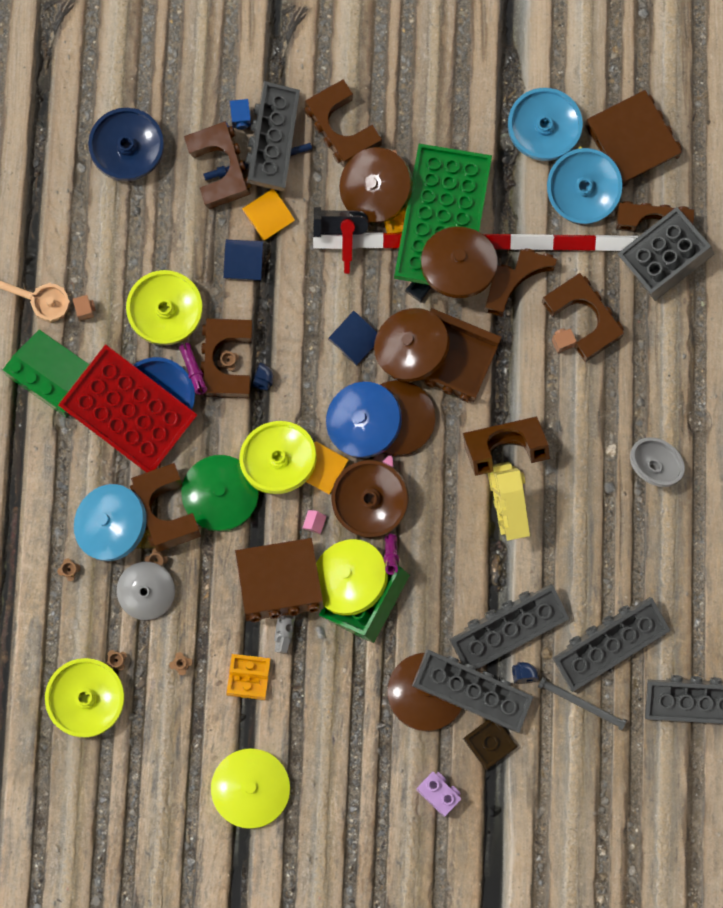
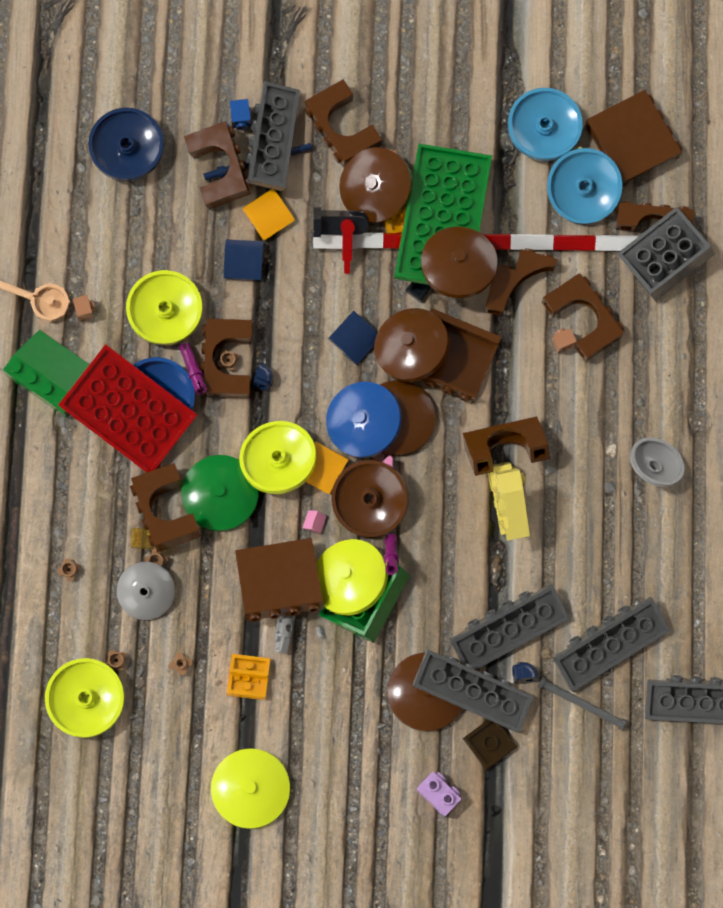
dark azure dish [74,484,146,561] -> none

